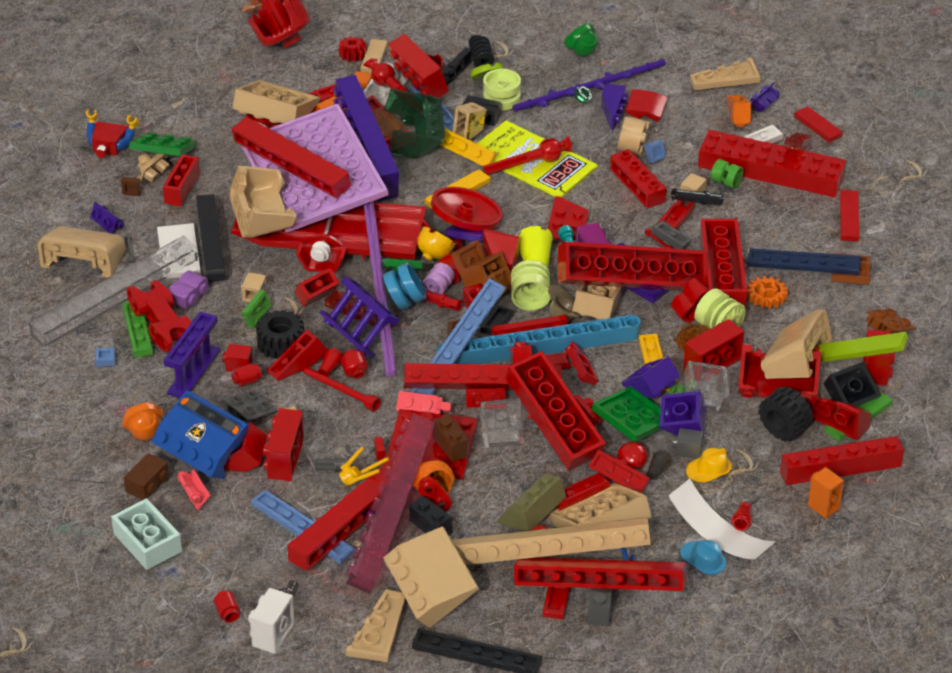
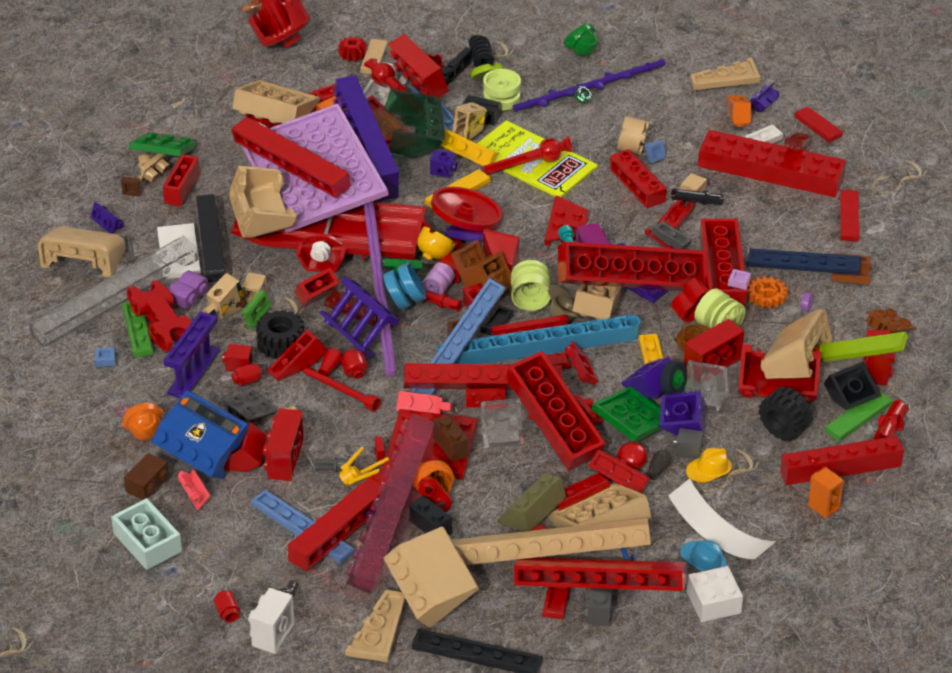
torso [86,109,140,158] -> none
orange tile [354,71,372,88] -> none
red brick [509,341,532,365] -> none
neon yellow cone [516,226,553,268] -> none
dark purple slope [601,83,628,130] -> none
red slope [624,89,667,122] -> none
bright green wheel [710,159,743,189] -> none
red cone [731,502,752,531] -> none
red wedge [800,394,871,441] -> none
none -> tan torso [203,273,246,319]
none -> dark purple brick [430,150,458,178]
none -> black wheel [661,361,687,395]
none -> white brick [687,566,743,622]
none -> lavender tile [728,269,751,290]
none -> medium lavender tile [801,292,814,312]
none -> red piece [873,400,909,440]

